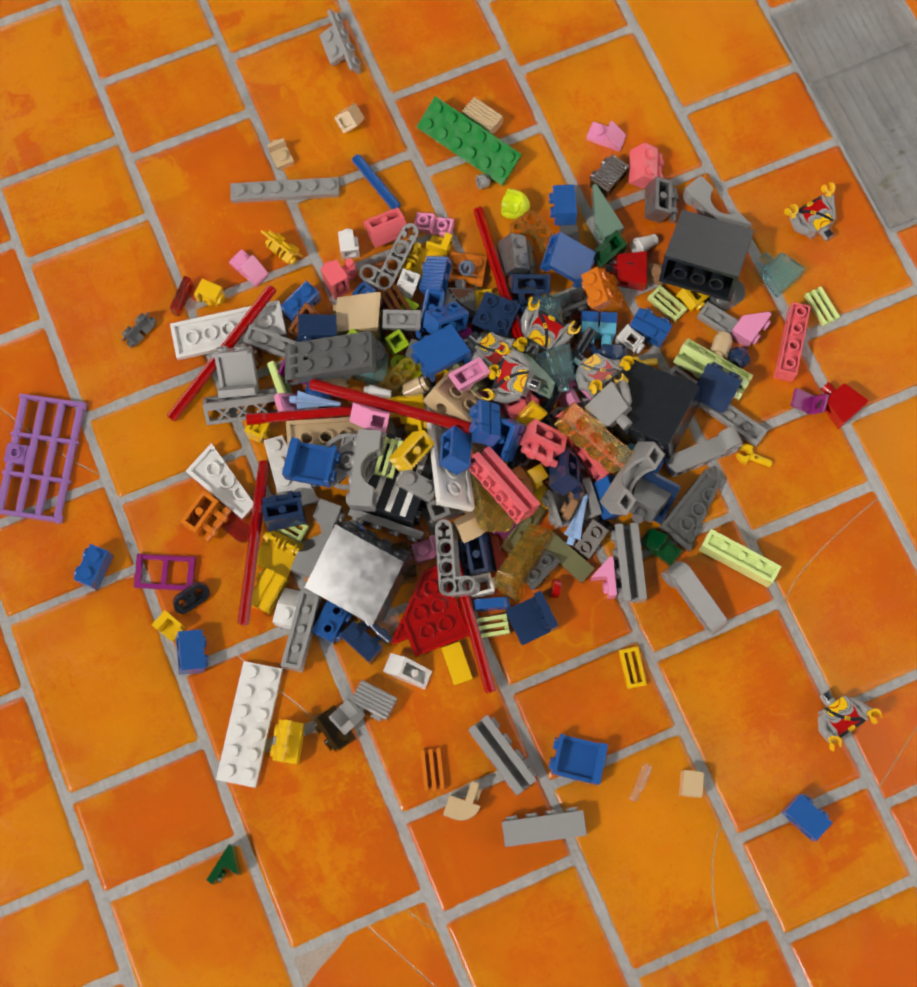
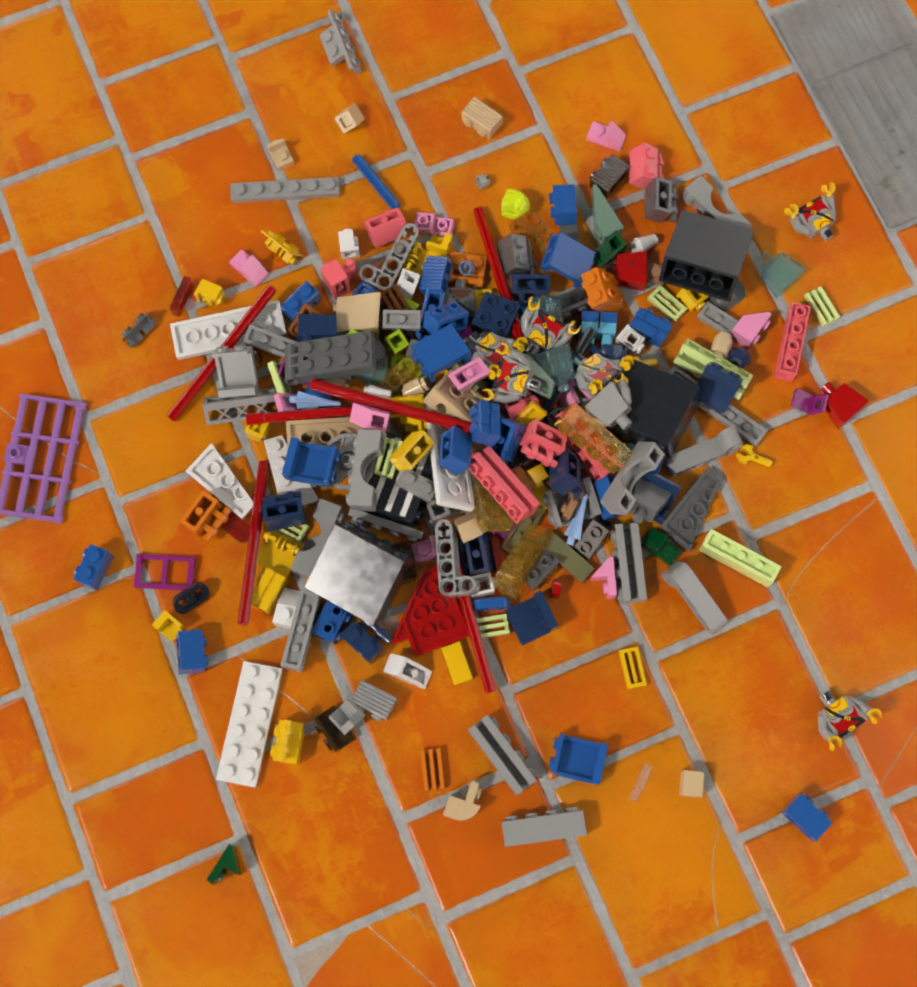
green plate [416,96,523,186] -> none

